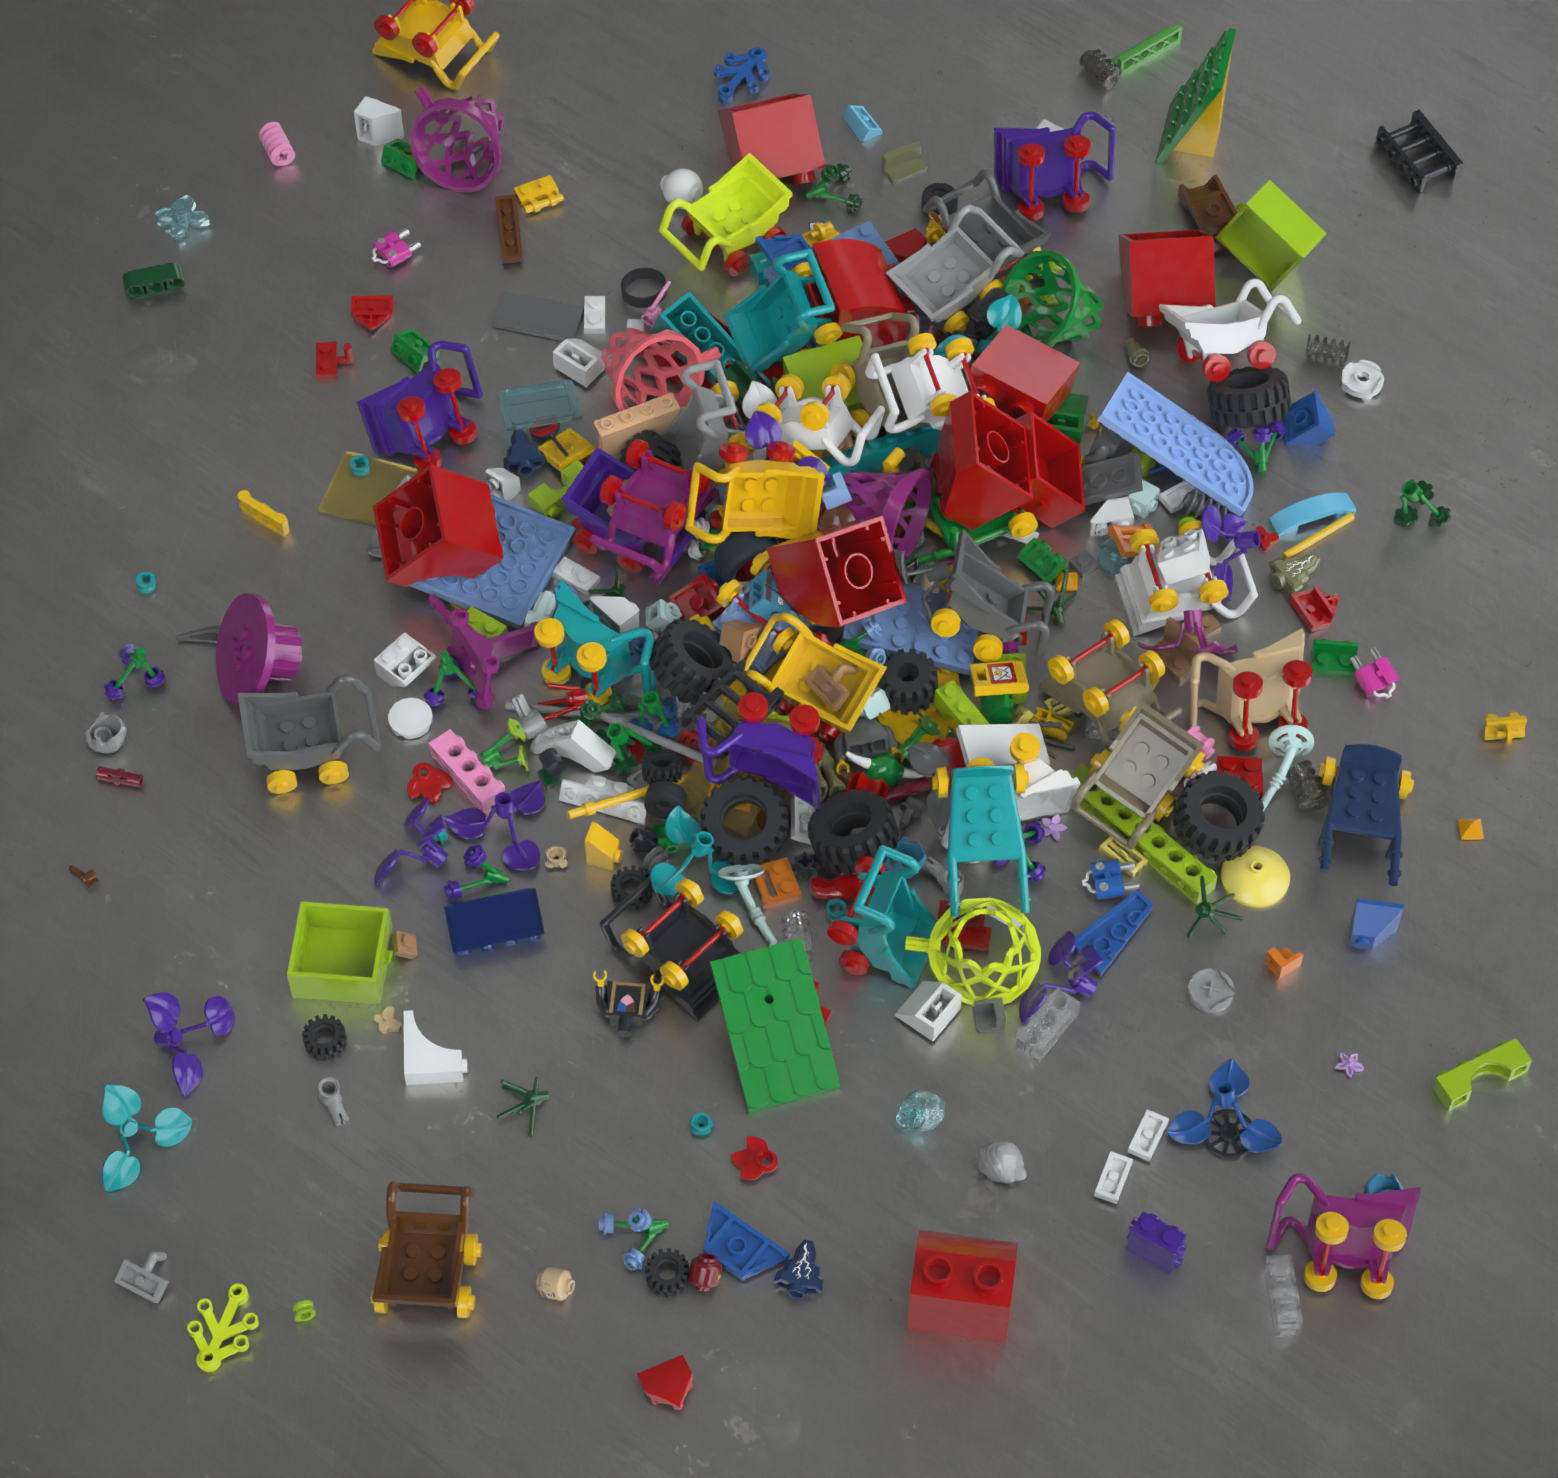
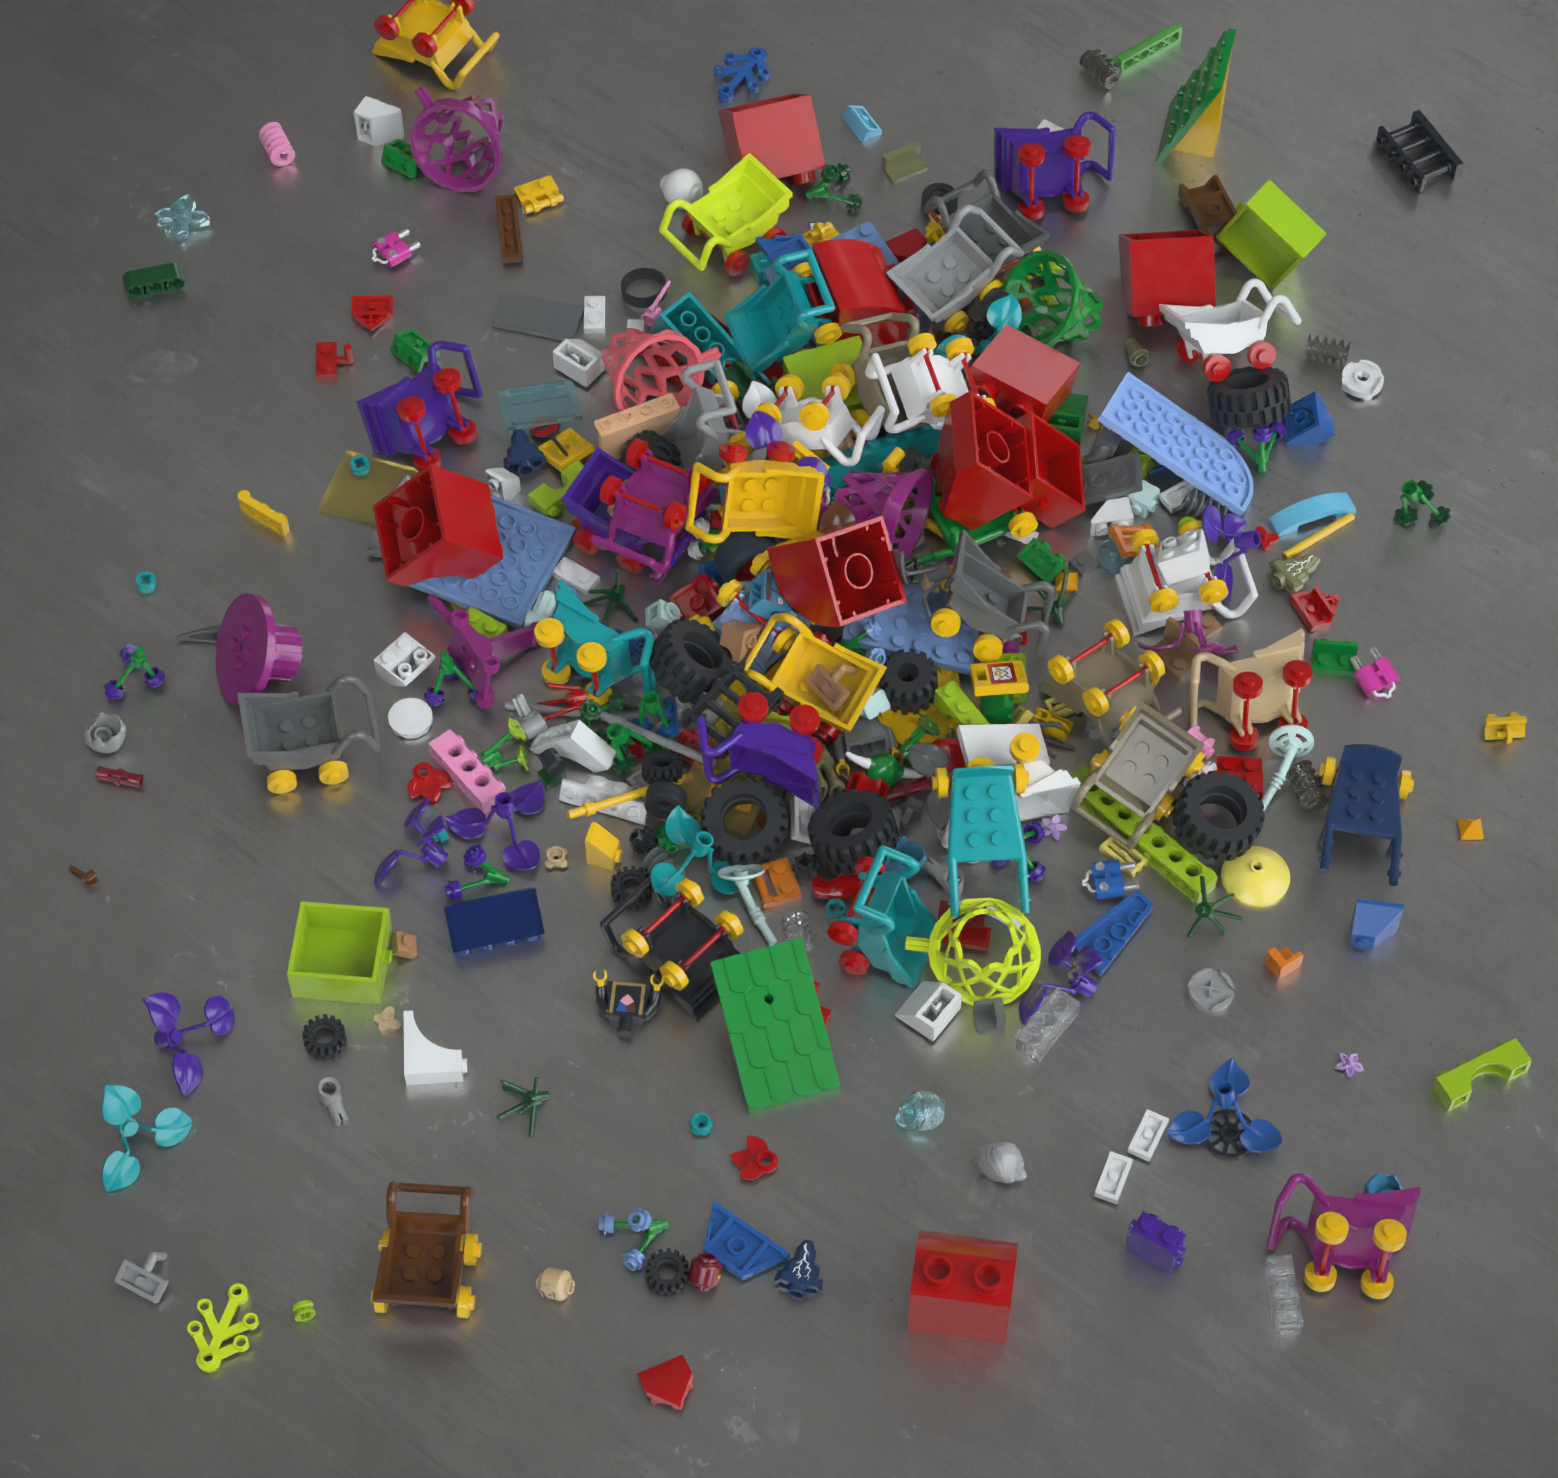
white slope [589,596,639,643] -> none
light blue panel [822,472,852,510] -> none

